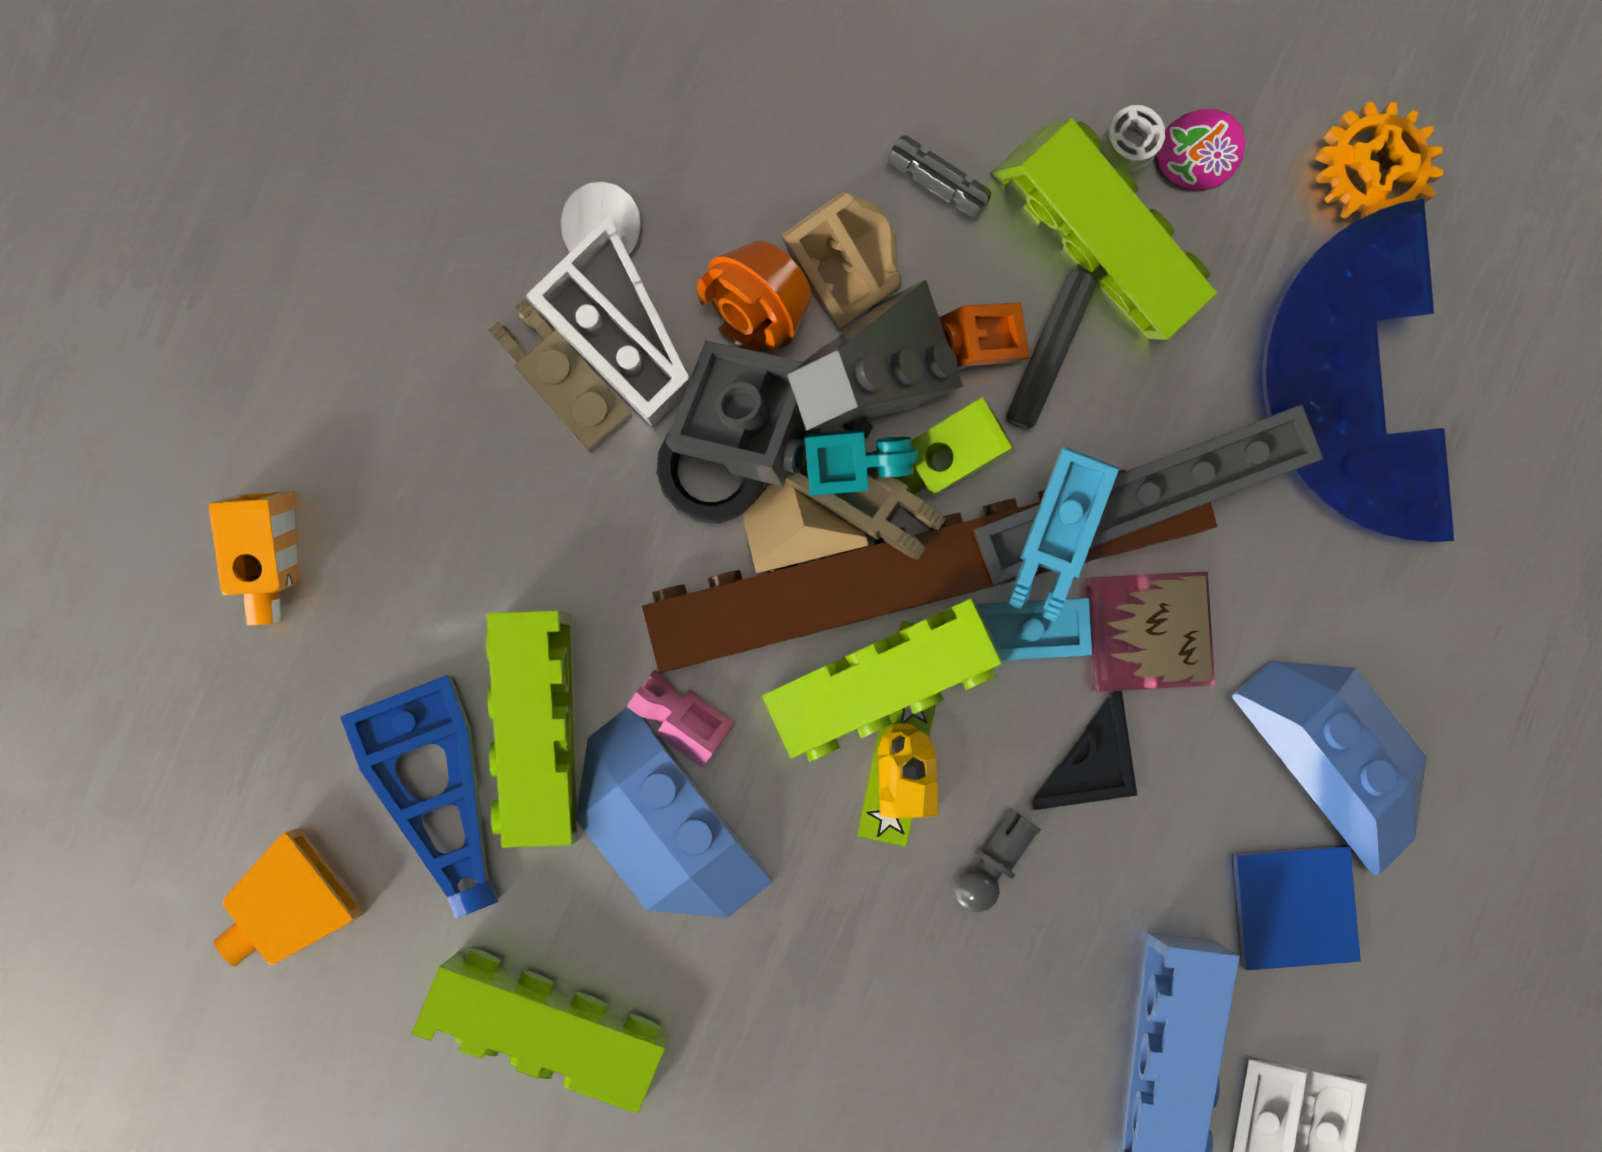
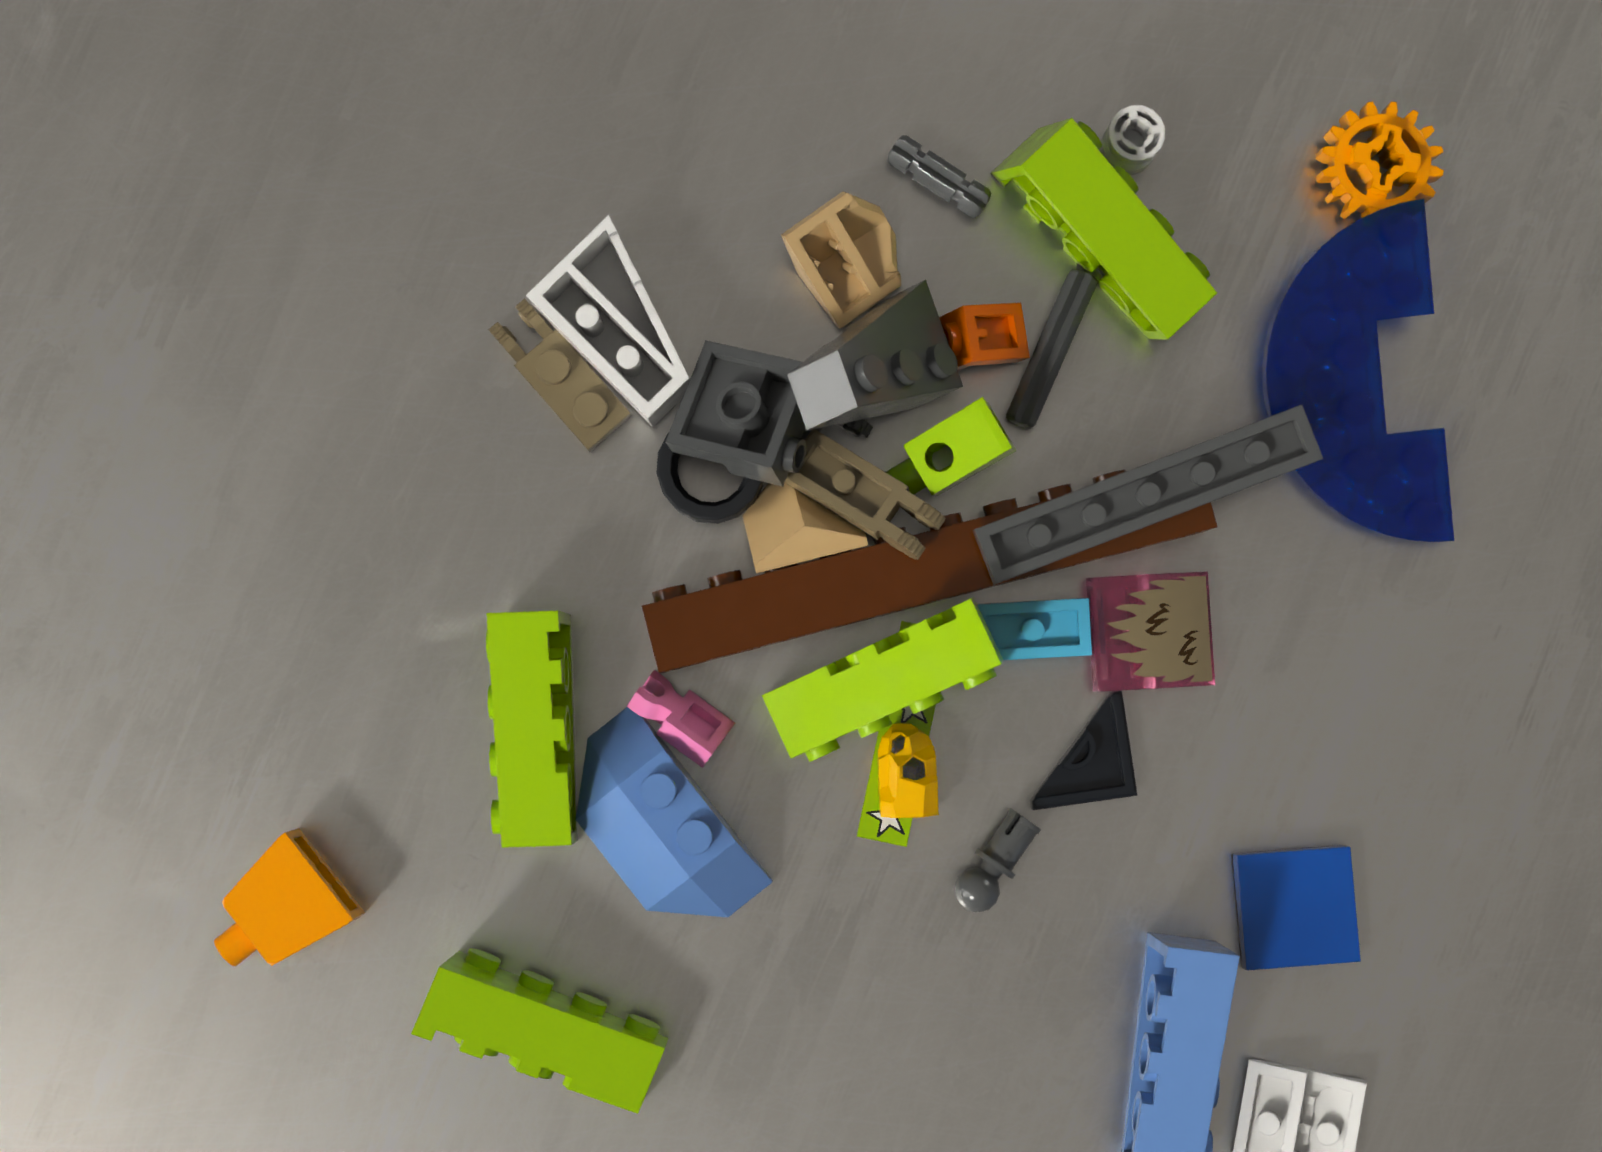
light orange torso [209,491,299,625] -> none
blue plate [340,675,499,919] -> none
white sticker [560,182,641,255] -> none
orange cone [697,241,812,355] -> none
teal plate [804,429,919,496] -> none
medium azure hinge [1008,446,1119,622] -> none
sticker [1156,109,1246,191] -> none
medium blue wedge [1231,661,1427,876] -> none

